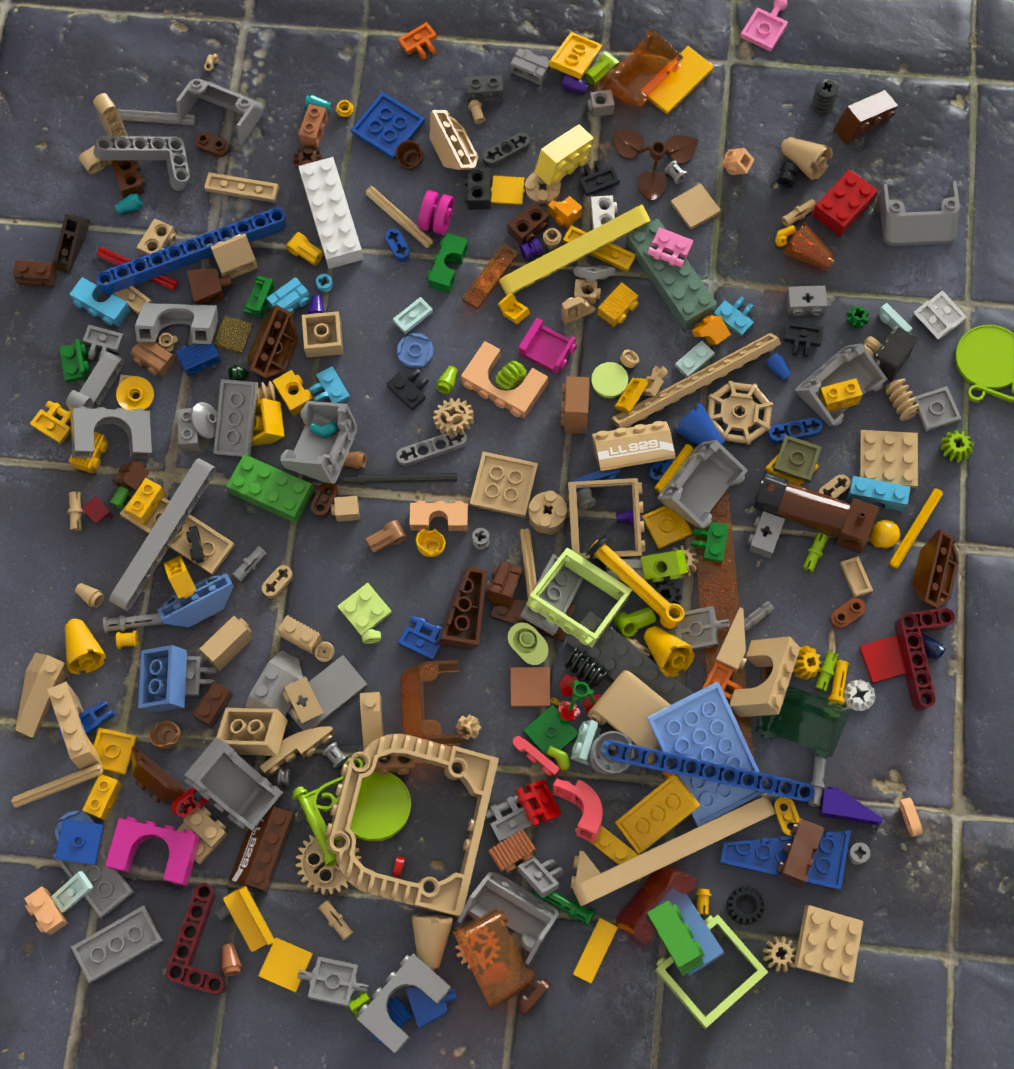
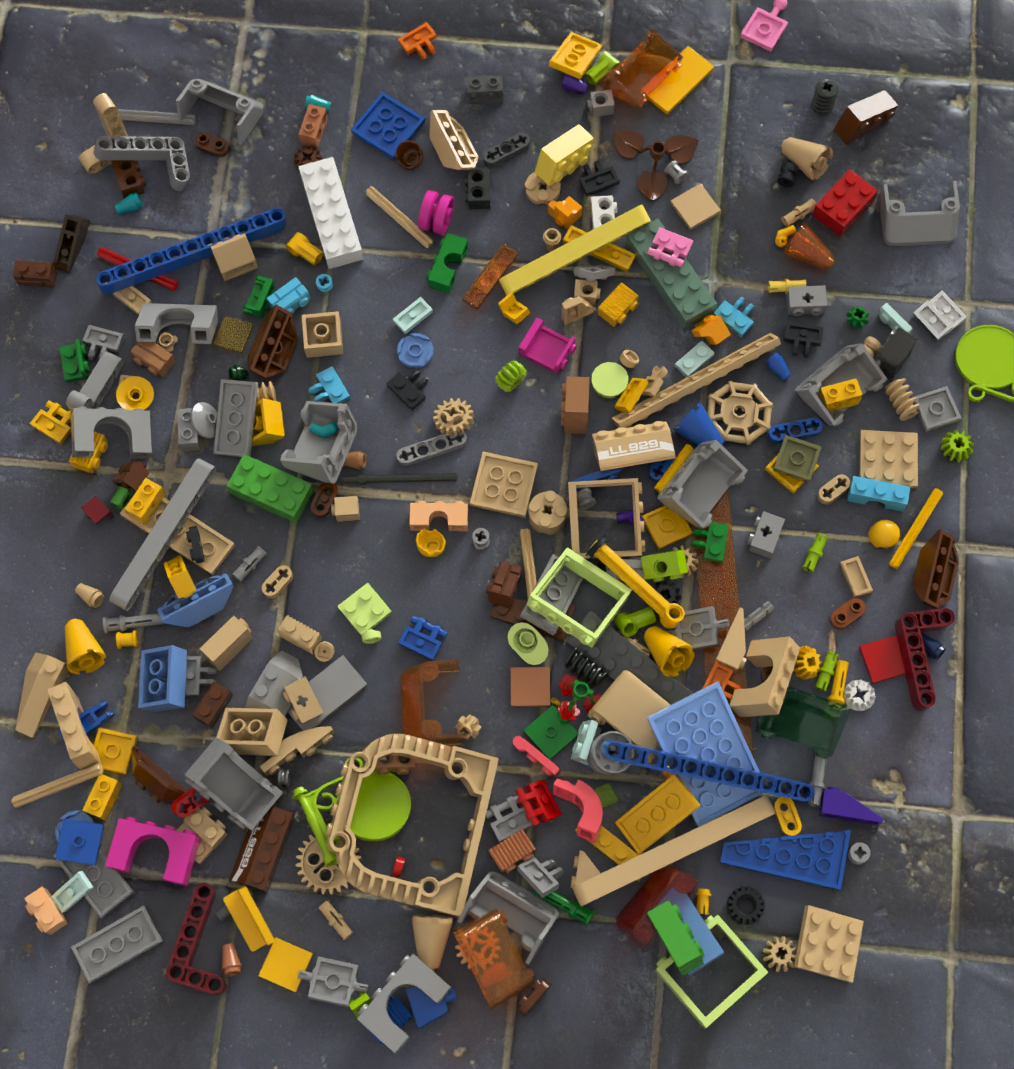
tan pin [67,492,83,531] -> none
medium azure arch [70,277,131,328] -> none
tan brick [136,218,177,264] -> none
medium nougat hair [149,720,181,751] -> none
blue brick [176,342,221,376] -> none
reddish brown torso [187,268,233,305] -> none
tan arm [204,54,219,71] -> none
tan plate [204,172,279,203] -> none
yellow brick [273,370,313,417] -> none
dark purple cone [307,295,325,314] -> none
light grey bush [322,742,349,769] -> none
yellow plate [336,100,354,118] -> none
tan slope [360,692,383,749] -> none
medium nougat piece [365,520,407,554] -> none
blue beam [385,229,410,262] -> none
reddish brown wedge [435,567,487,650] -> none
lime cone [436,366,458,394] -> none
light nougat arch [461,341,548,419] -> none
tan pin [468,100,486,124] -> none
yellow piece [490,176,525,206] -> none
reddish brown brick [507,202,549,245] -> none
light grey brick [510,48,551,86] -> none
dark purple wheel [519,238,544,262] -> none
lime arm [547,746,571,771] -> none
yellow tile [573,918,618,984] -> none
light nougat brick [722,148,755,175] -> none
reddish brown piece [754,472,879,554] -> none
reddish brown wedge [776,819,824,888] -> none
light nougat beam [899,797,923,837] -> none
none -> clear neon green tile [594,783,618,809]
none -> light yellow pin [768,279,806,294]

